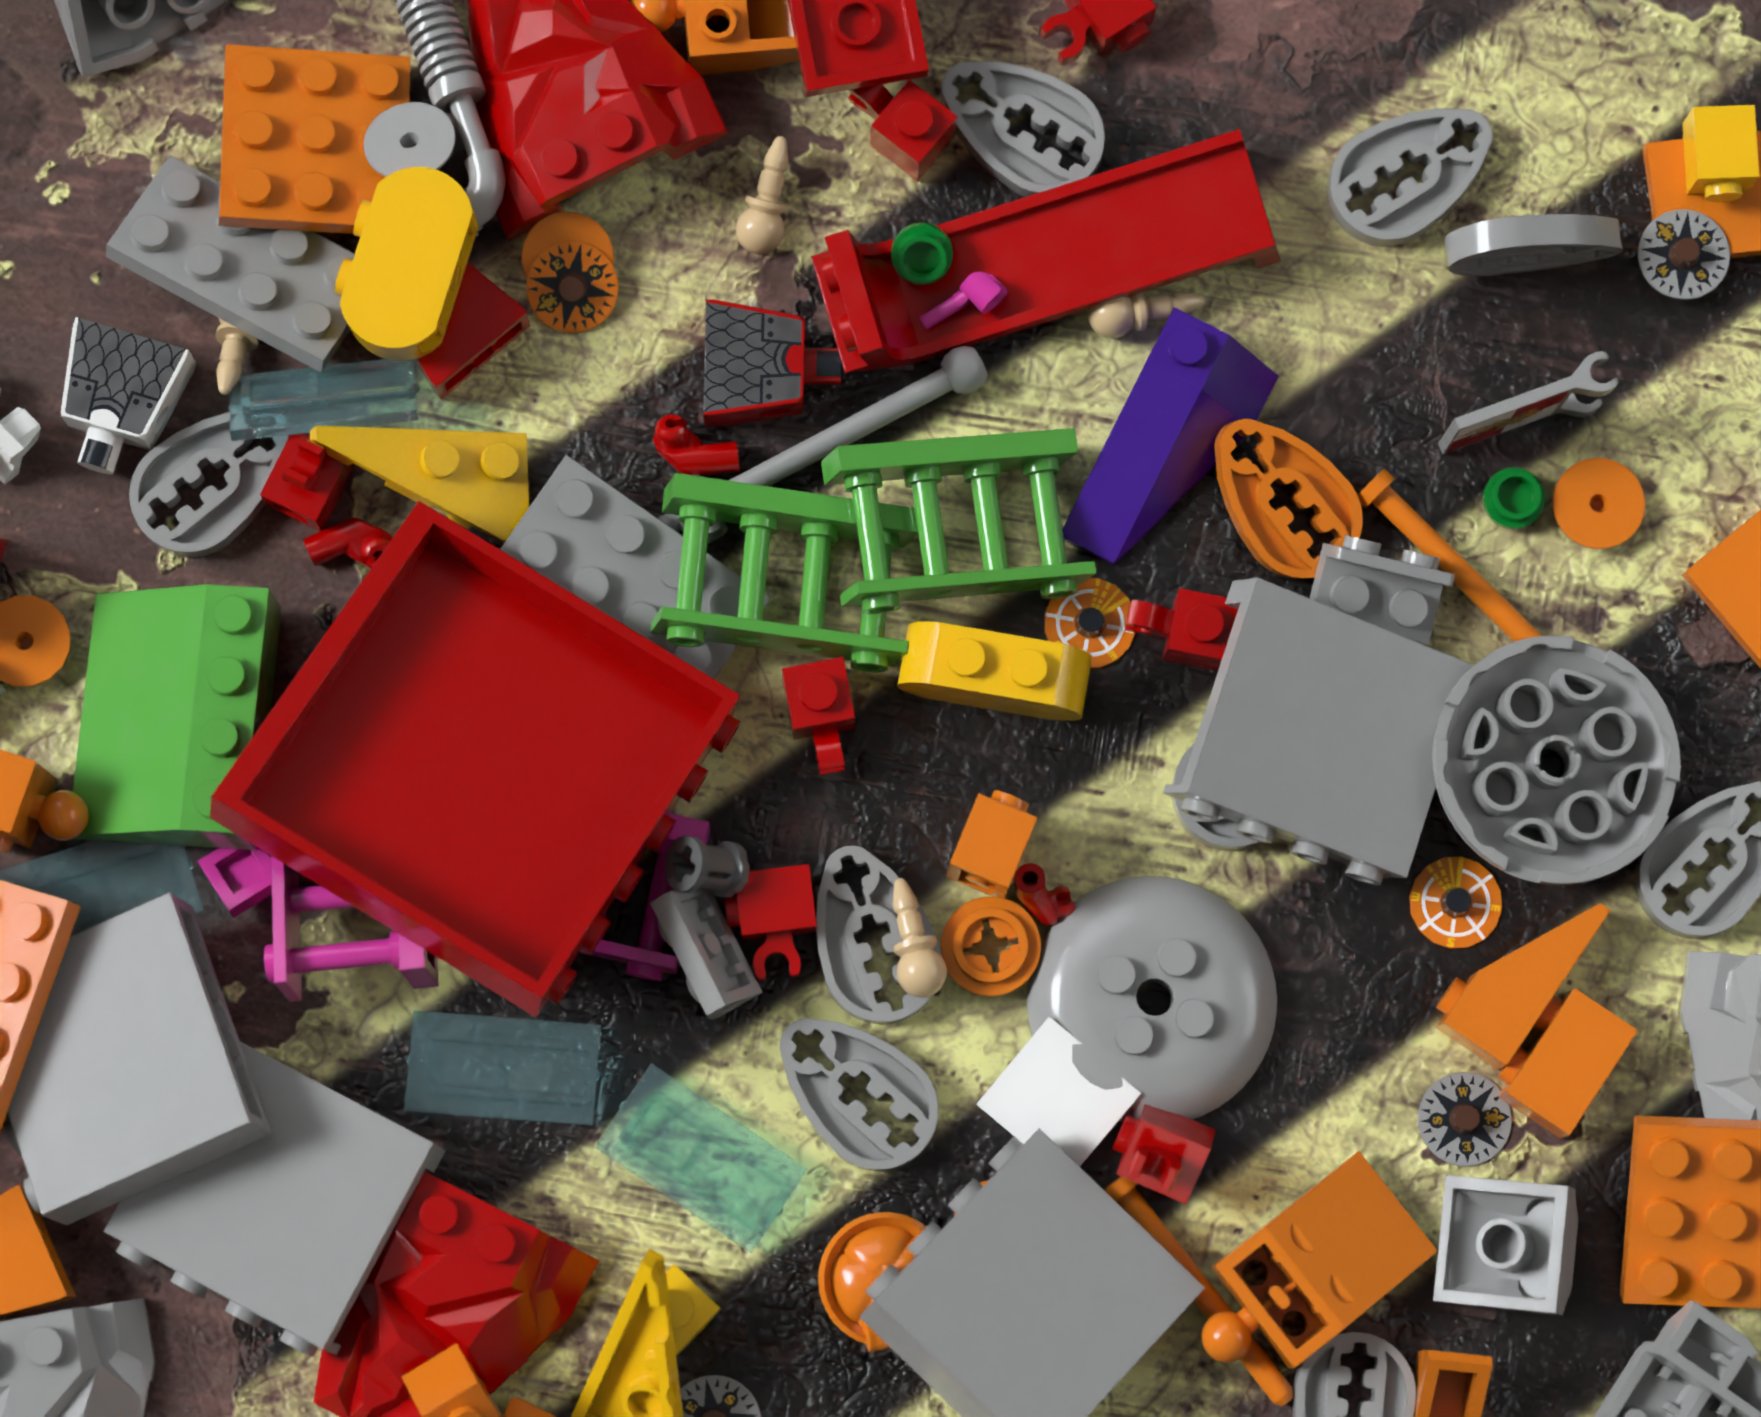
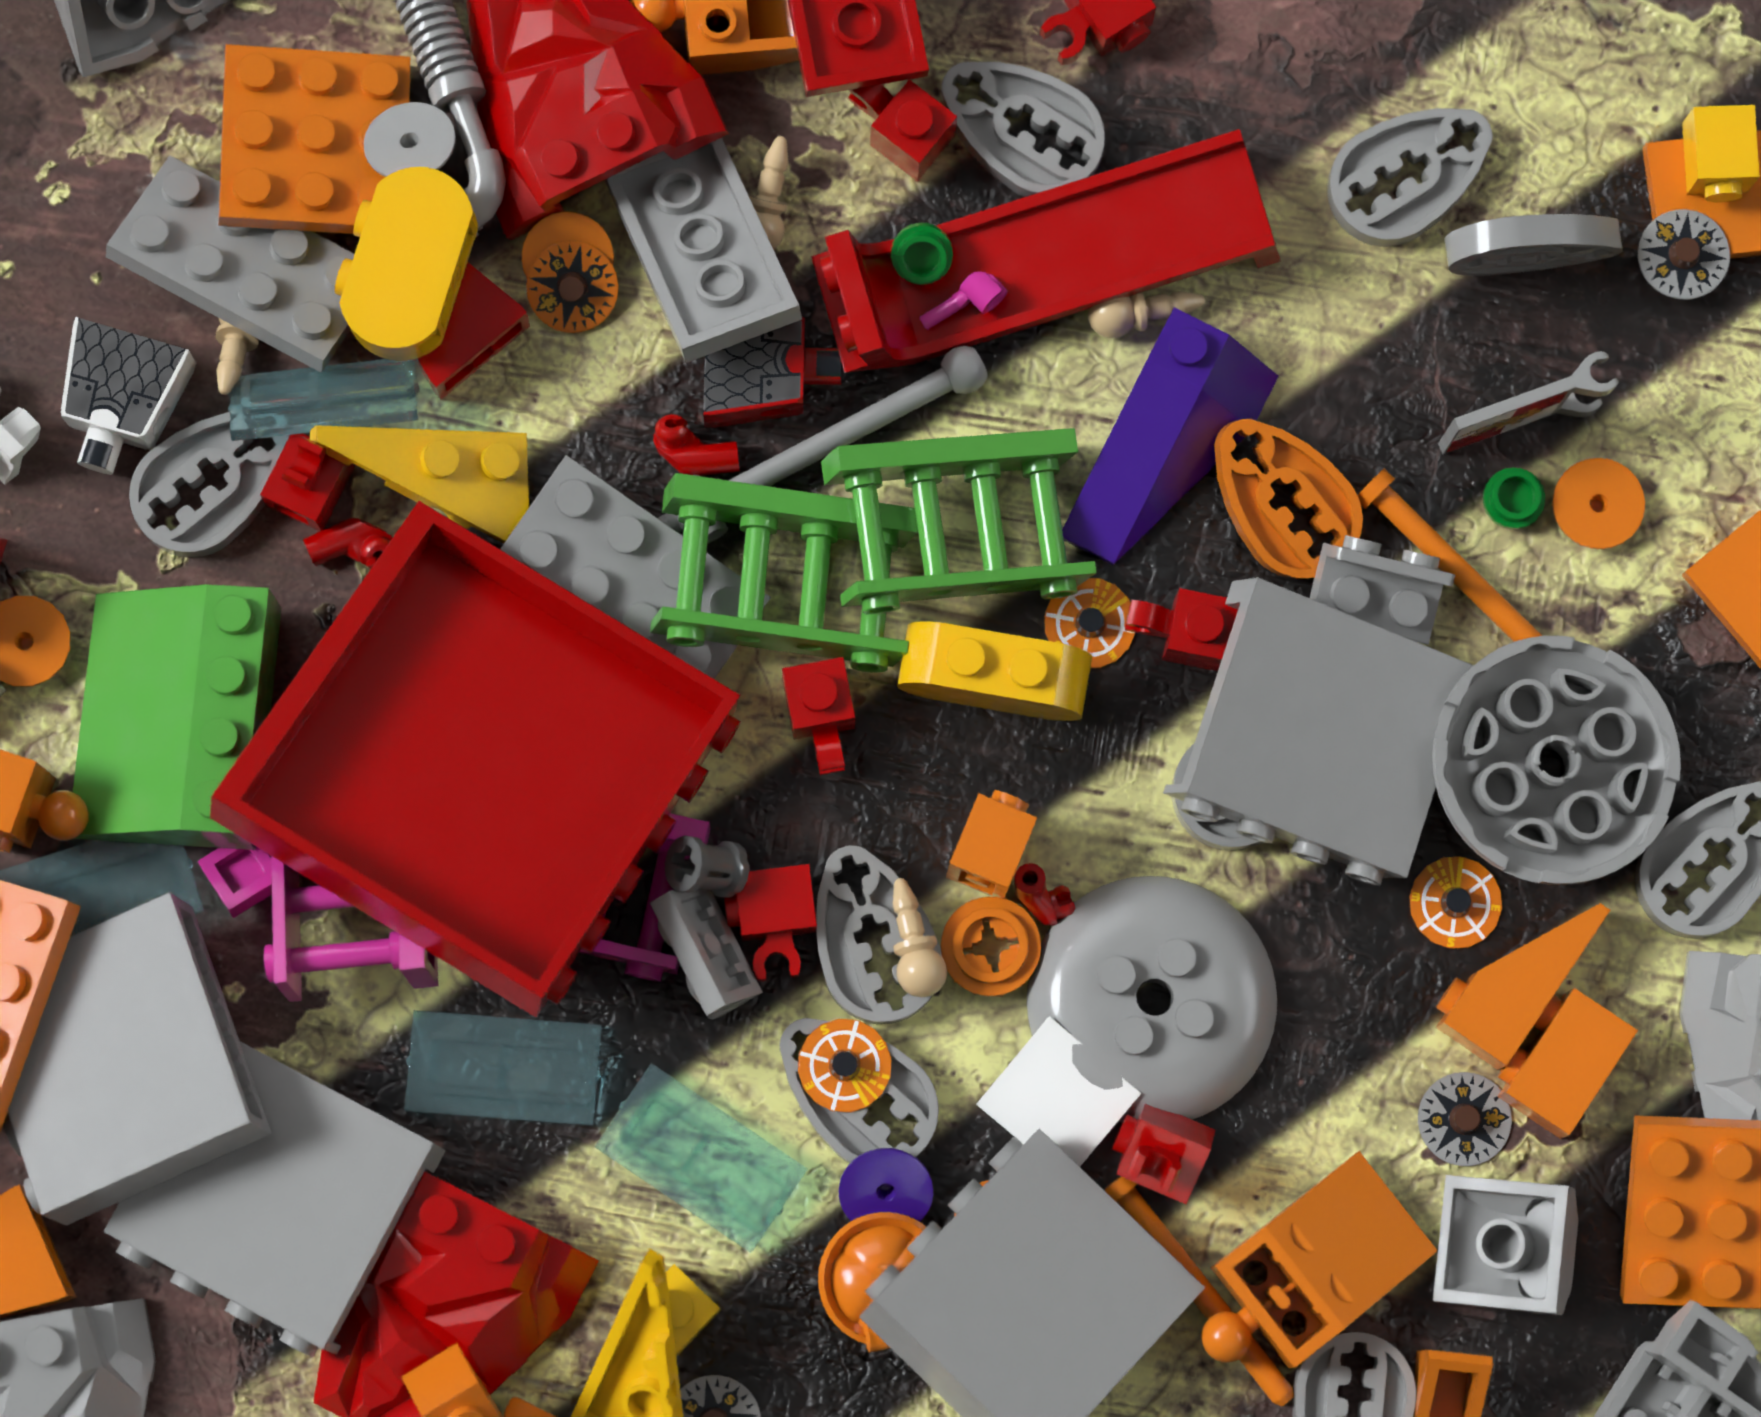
none -> light grey plate [604,138,802,363]
none -> orange piece [798,1019,892,1113]
none -> dark purple piece [839,1148,933,1222]

